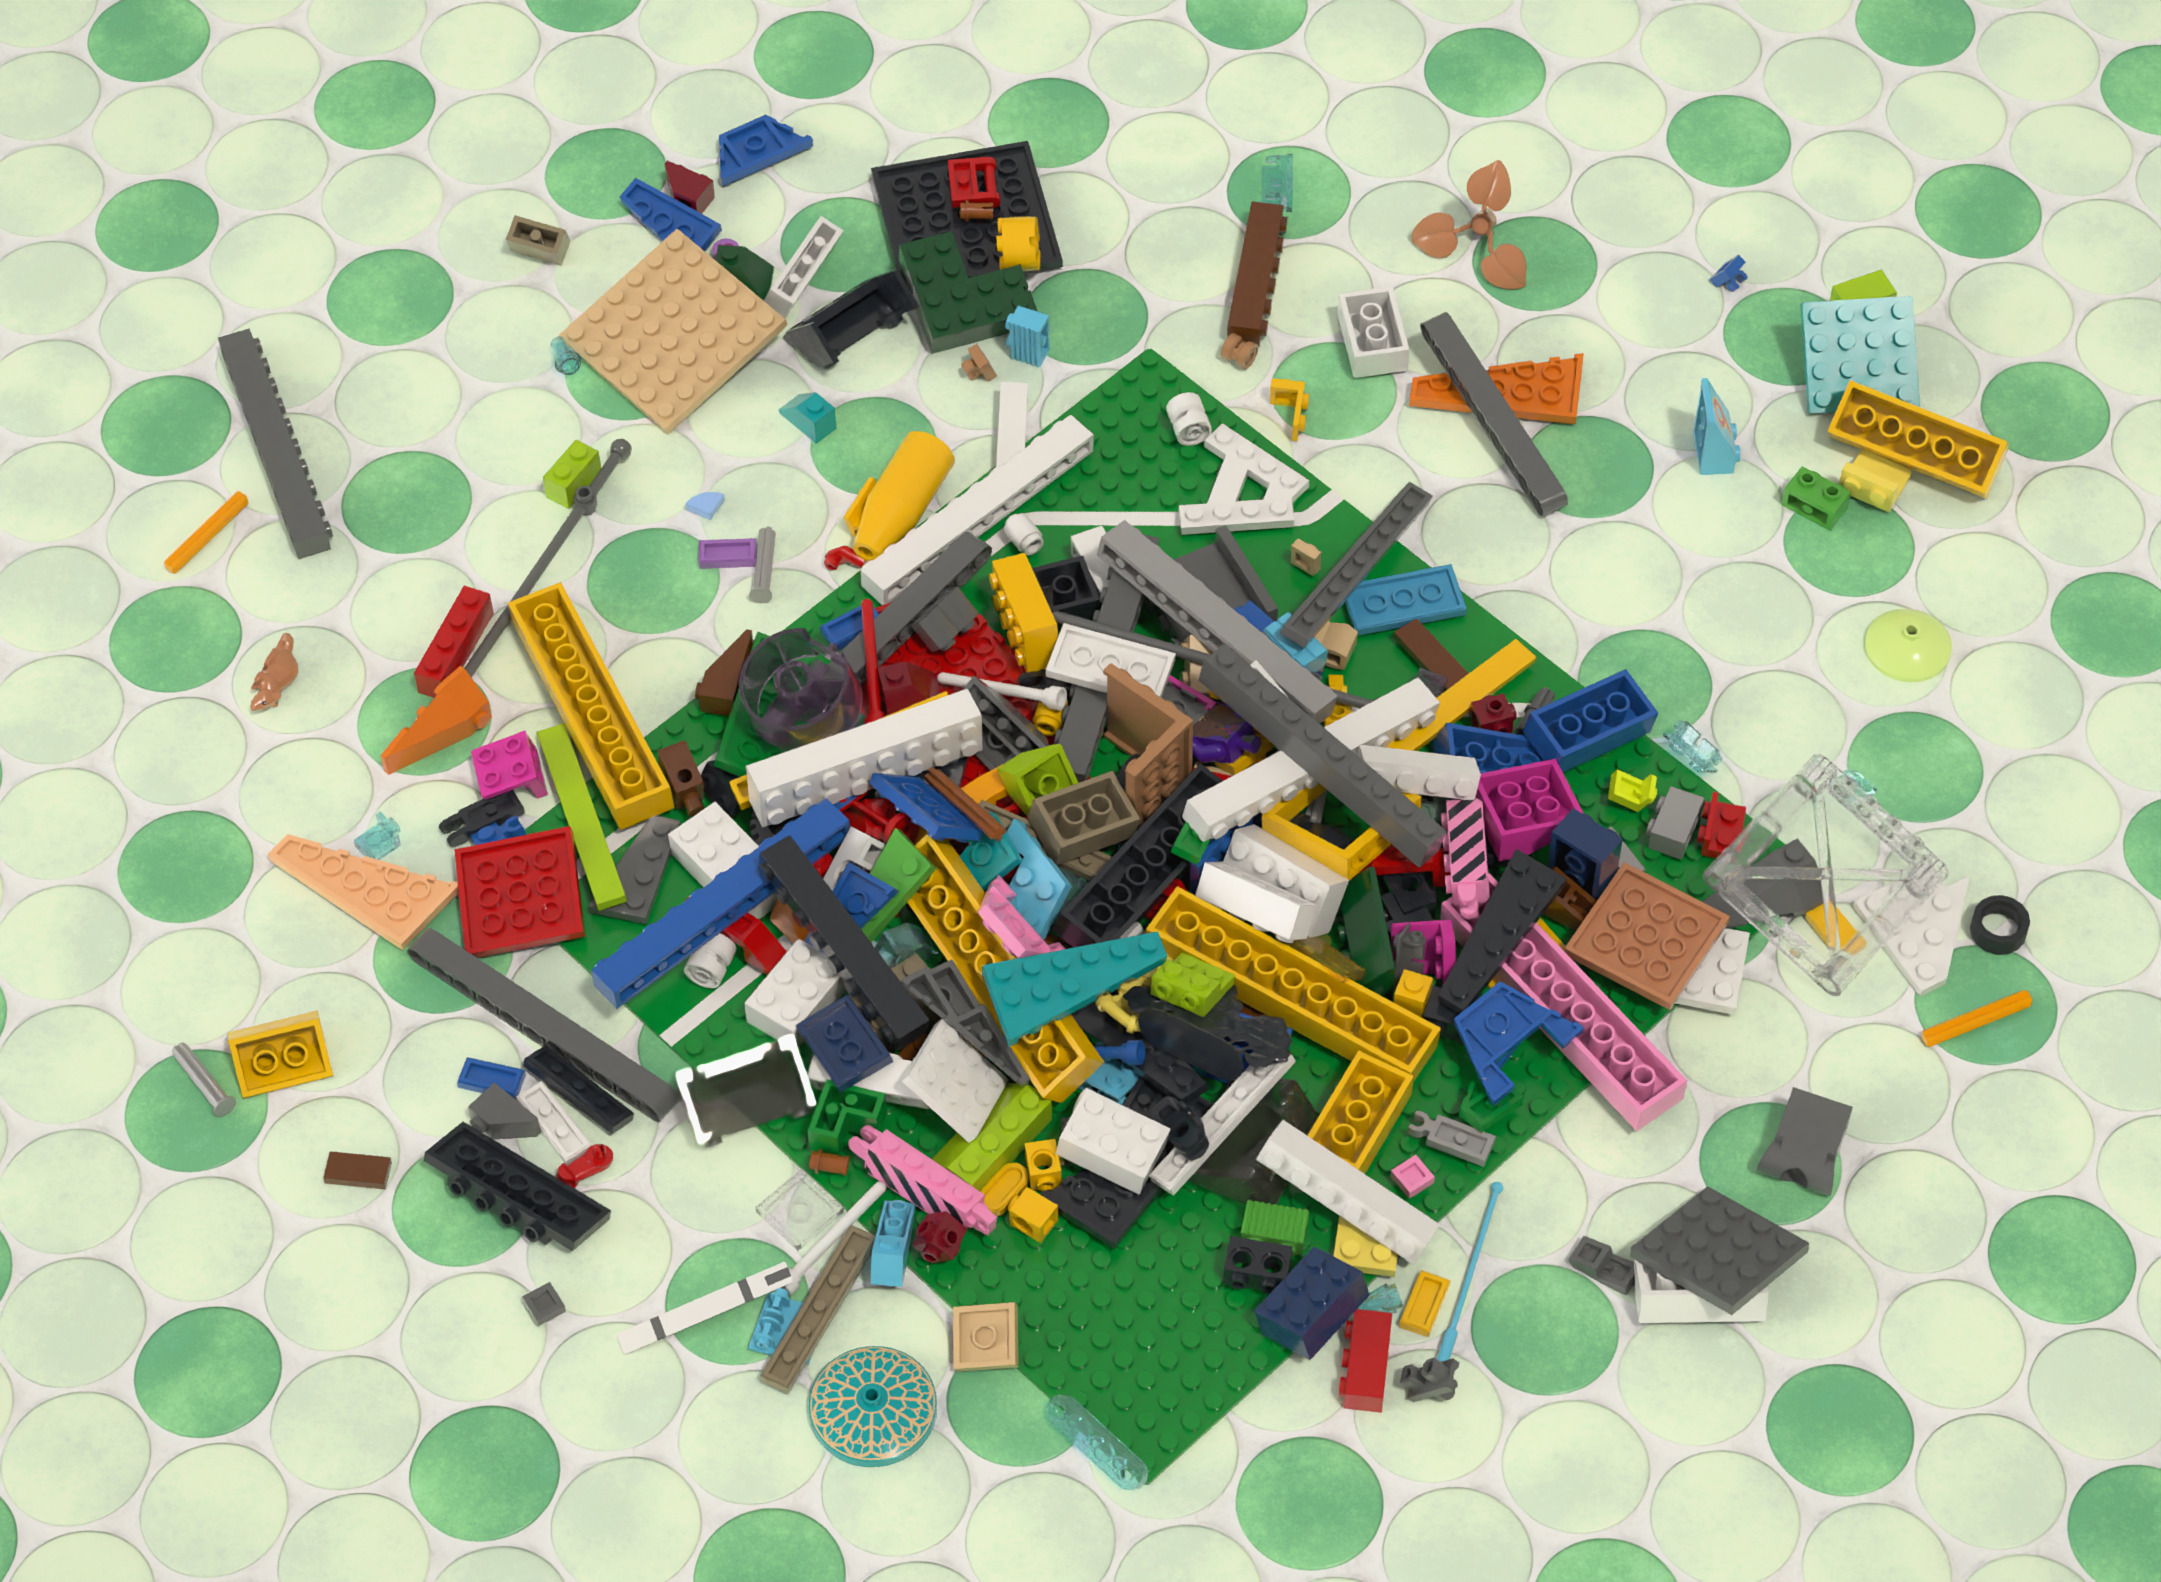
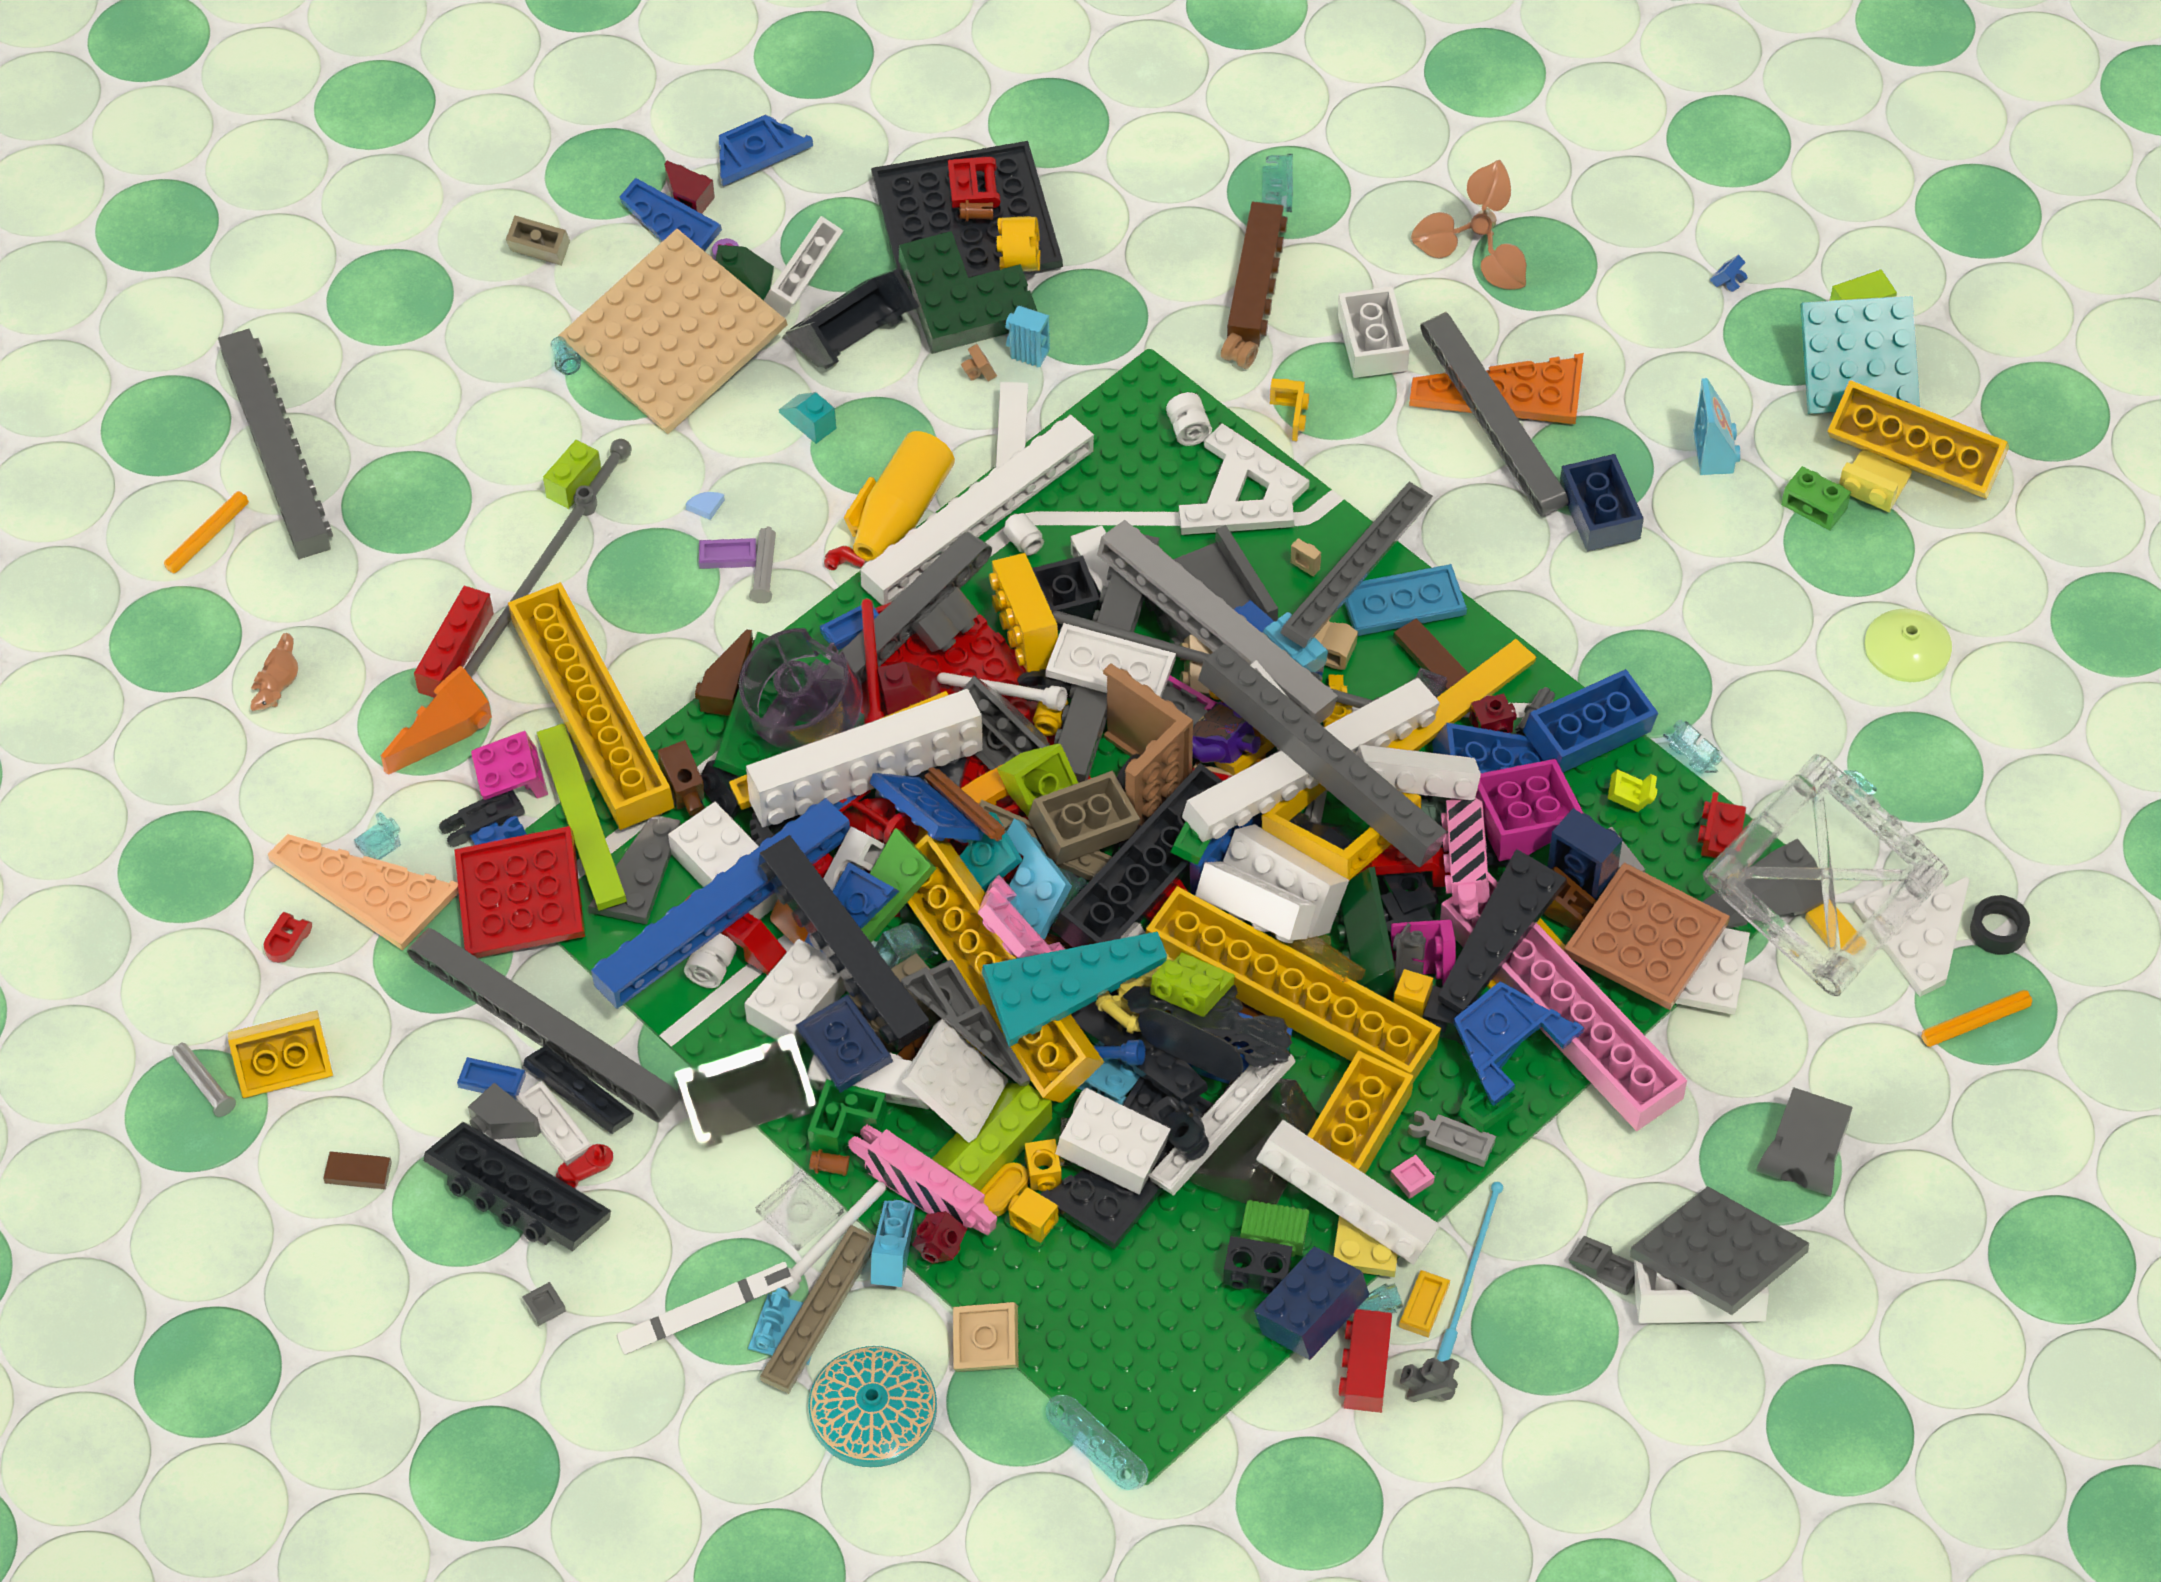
light grey brick [1646,786,1704,860] -> none
none -> red plate [263,912,312,963]
none -> dark blue brick [1560,454,1644,552]

